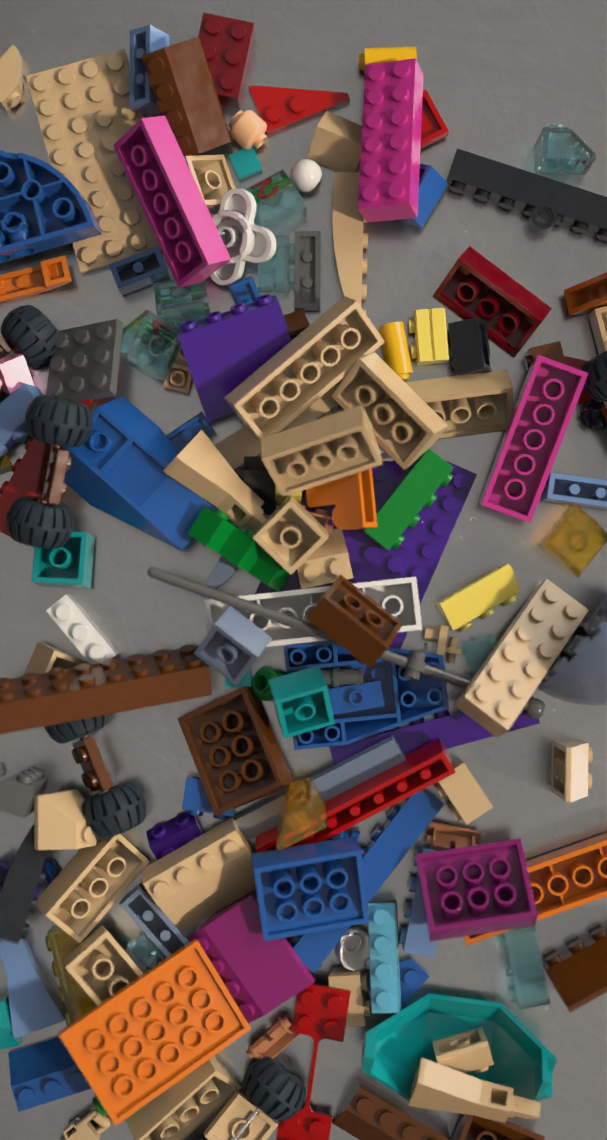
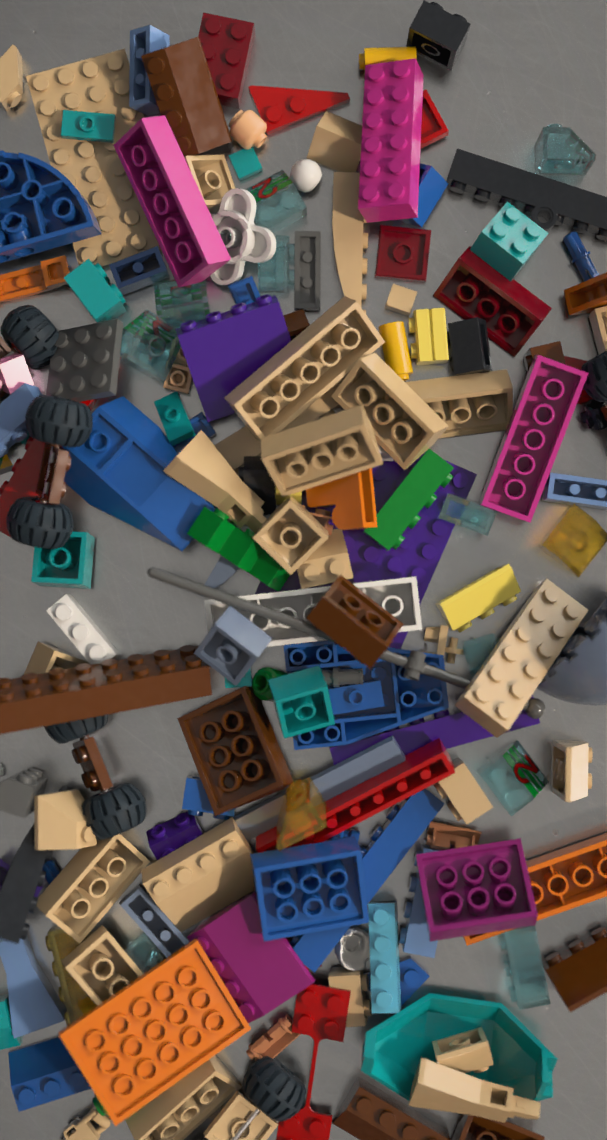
none -> teal plate [61,110,116,143]
none -> teal brick [63,259,127,323]
none -> teal plate [154,391,196,446]
none -> dark red tile [375,225,431,283]
none -> tan slope [385,284,417,317]
none -> black brick [406,0,471,71]
none -> clear light blue slope [438,493,497,536]
none -> teal brick [470,201,548,281]
none -> clear light blue slope [476,740,549,816]
none -> blue axle [563,231,599,281]

